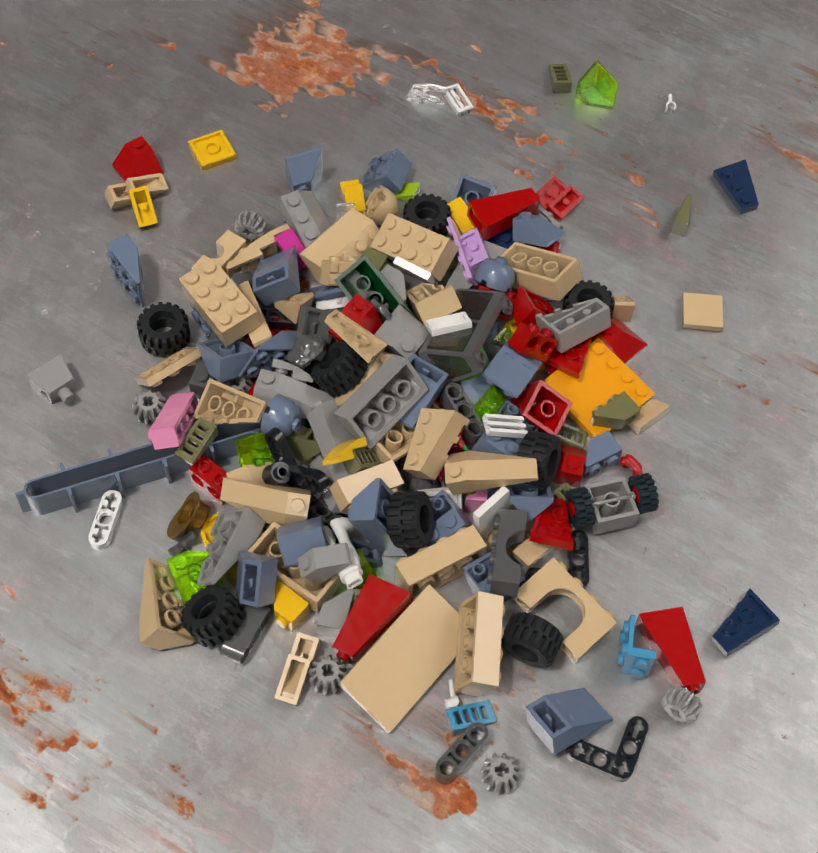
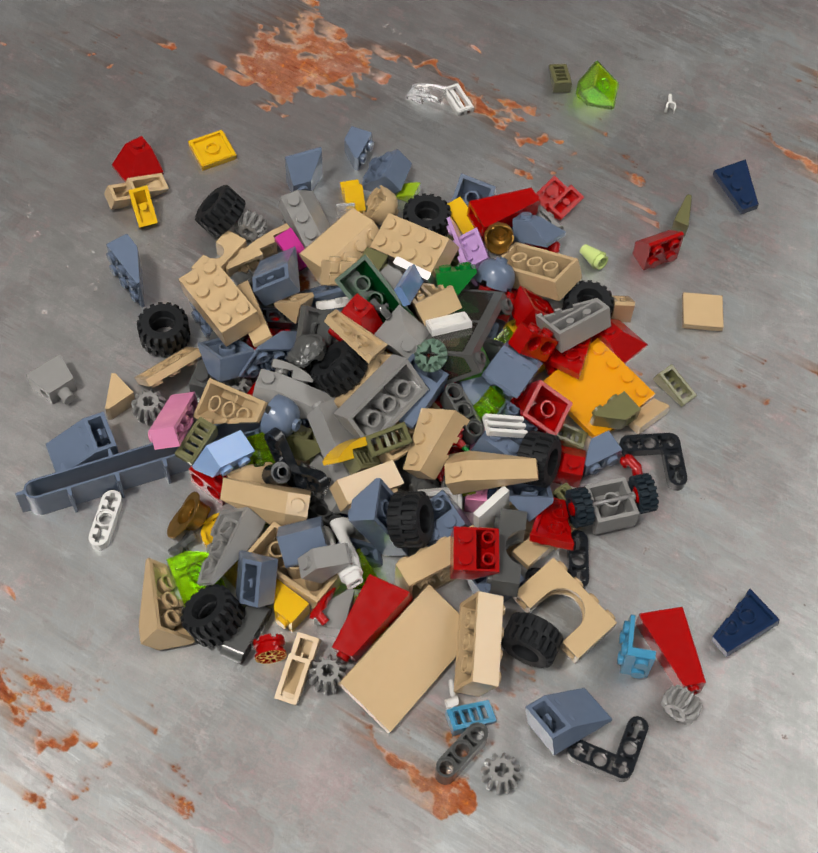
none -> sand blue slope [46,411,119,472]
none -> tan slope [105,373,135,420]
none -> light blue slope [192,430,255,477]
none -> black tyre [195,185,246,237]
none -> red wheel [253,633,287,664]
none -> red bar [310,587,336,626]
none -> sand blue slope [344,126,374,171]
none -> olive slope [365,422,412,458]
none -> medium blue tile [394,264,424,307]
none -> sand green gear [414,338,448,372]
none -> green slope [434,262,477,295]
none -> red slope [450,526,499,580]
none -> pearl gold hair [484,222,514,255]
none -> yellowish green cone [580,244,608,270]
none -> black beam [619,433,687,491]
none -> red slope [632,230,684,270]
none -> olive slope [653,364,697,407]

